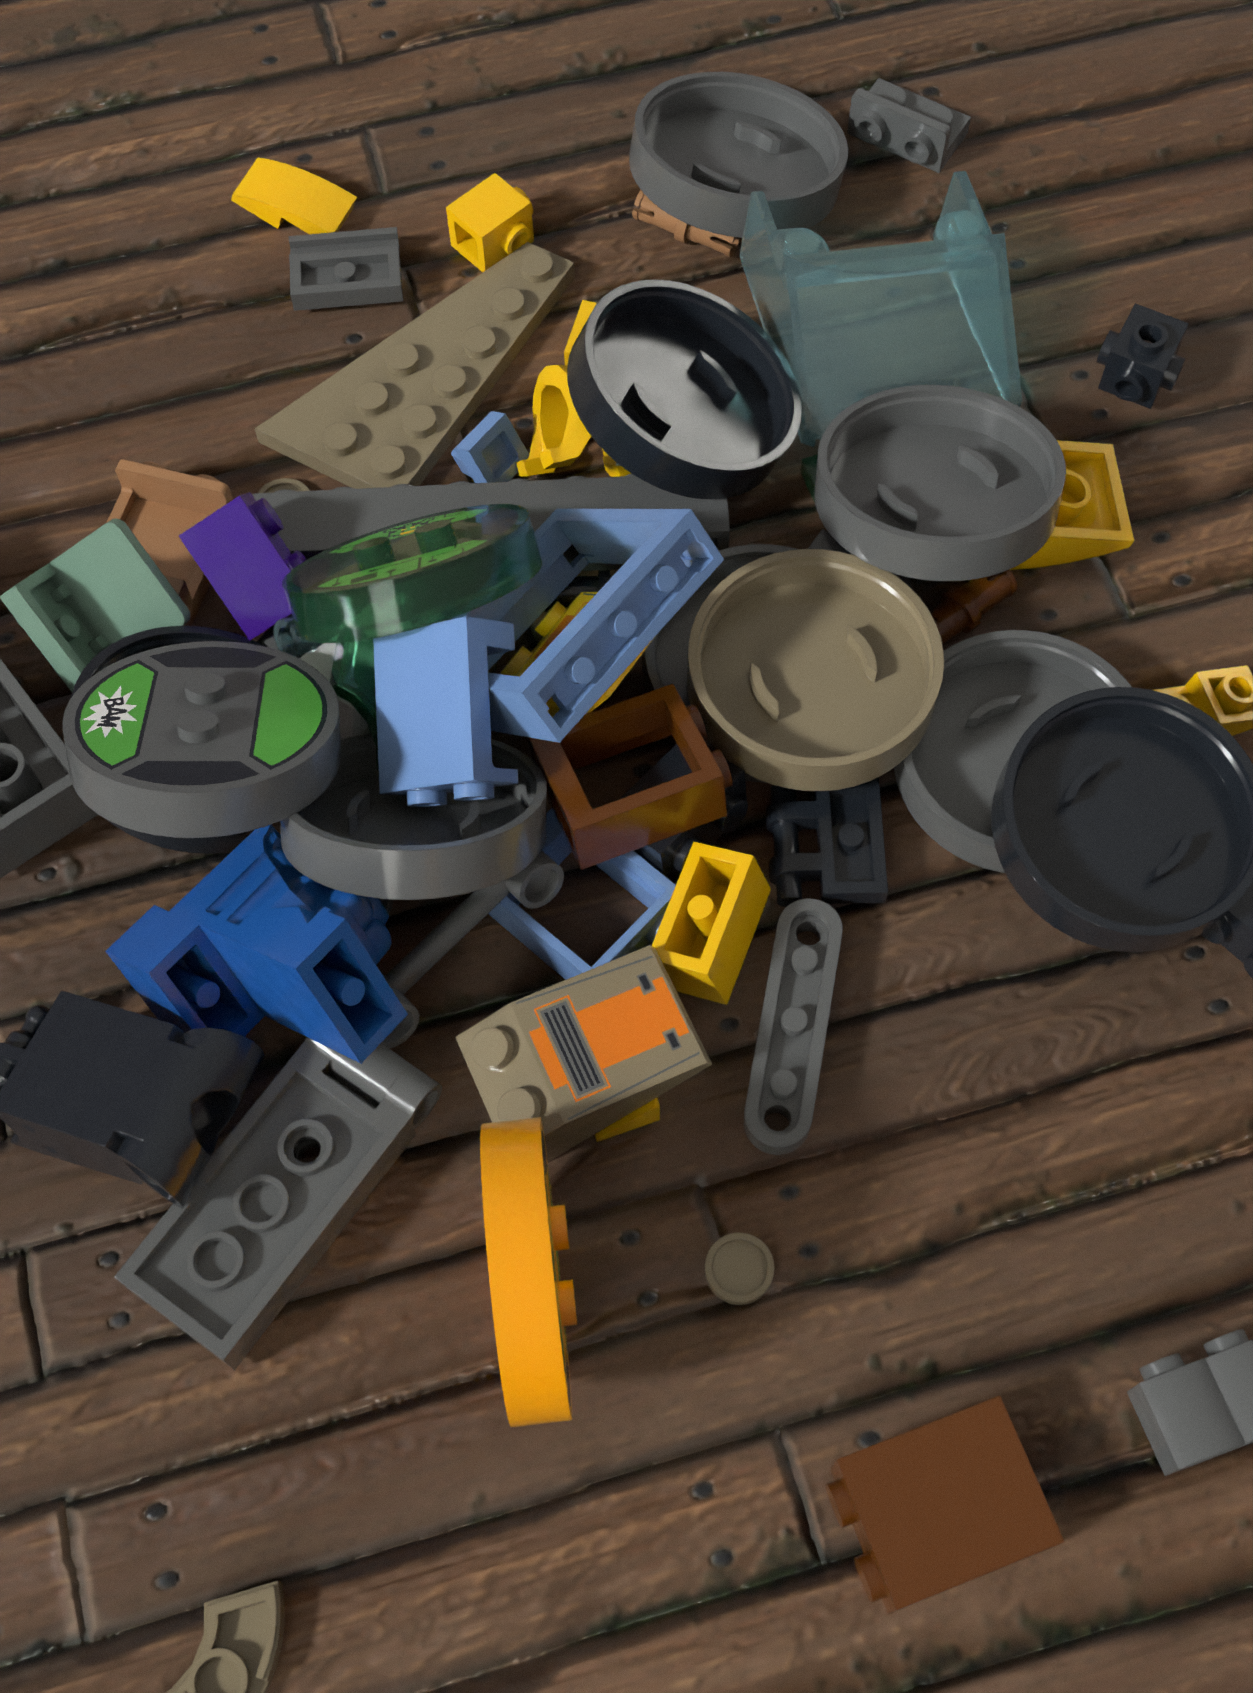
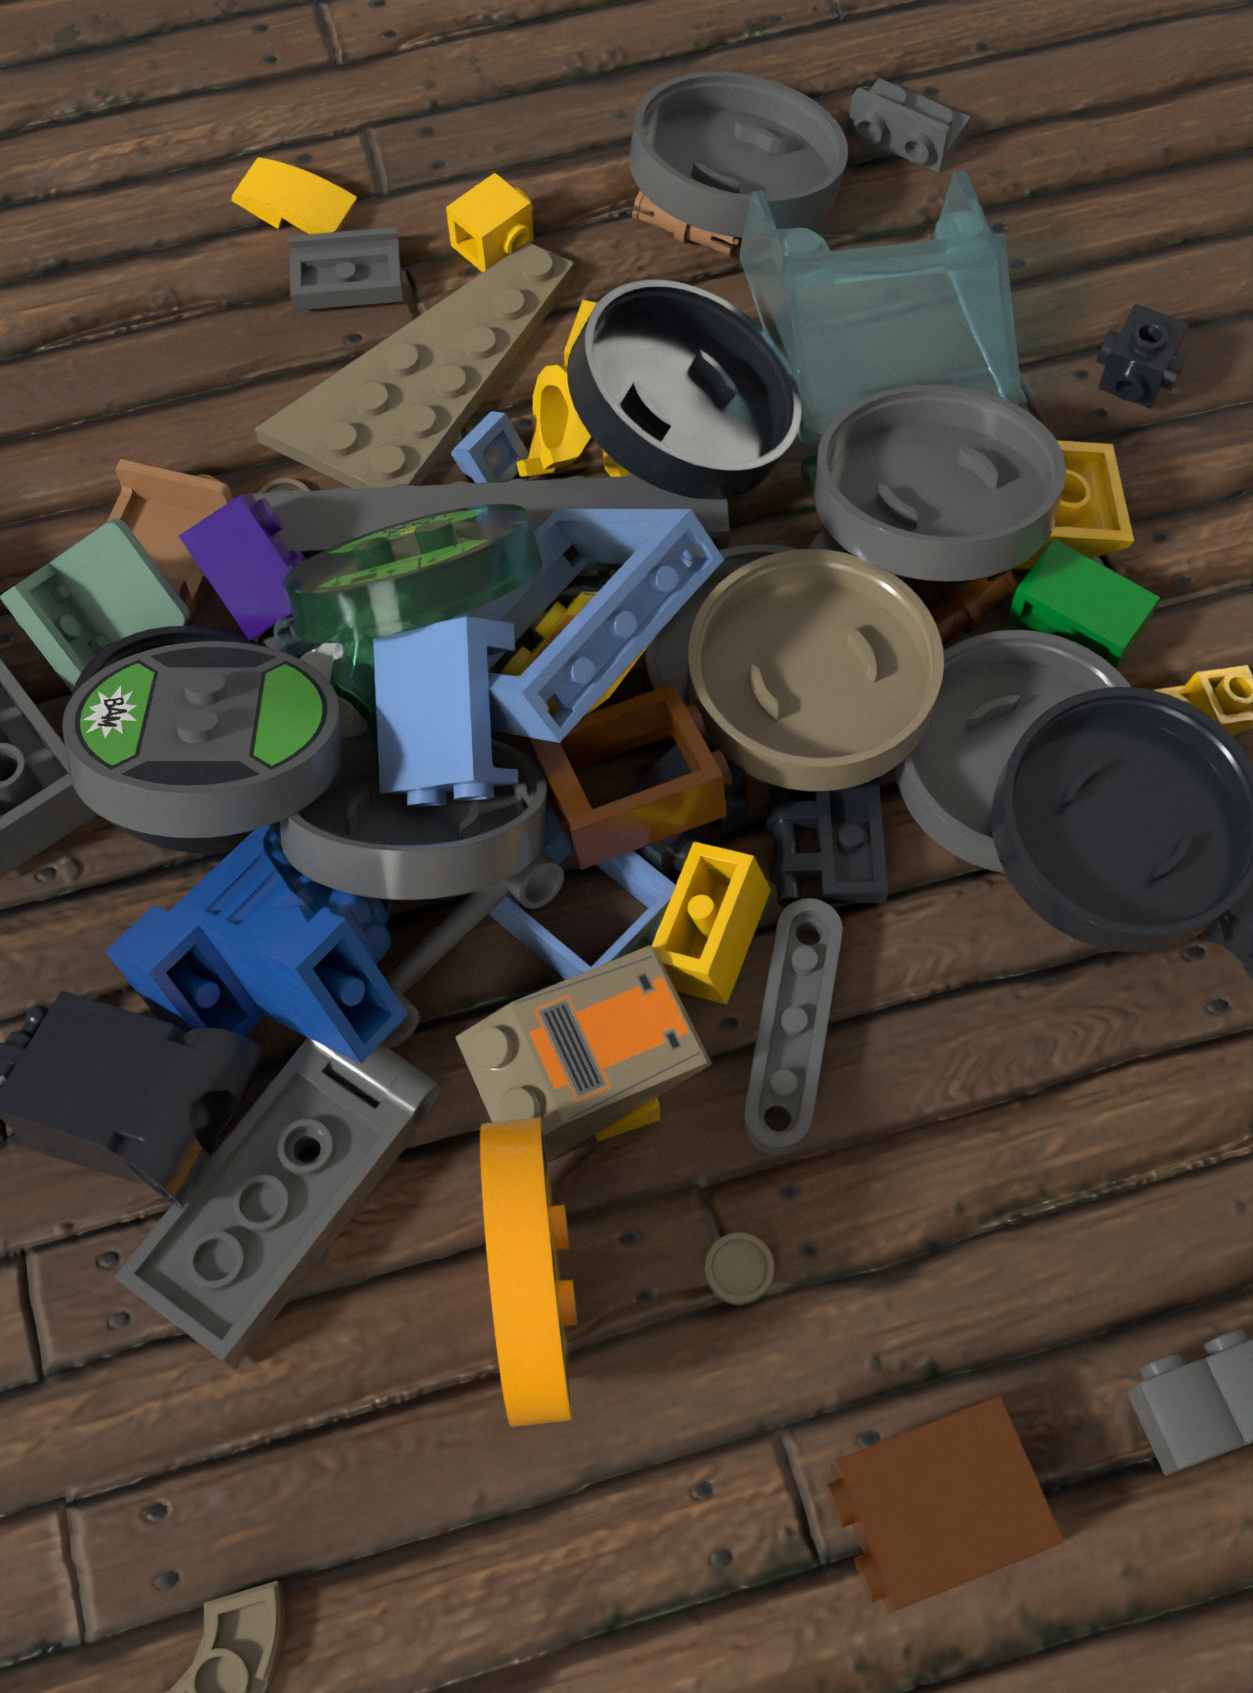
none -> green panel [1007,539,1160,670]

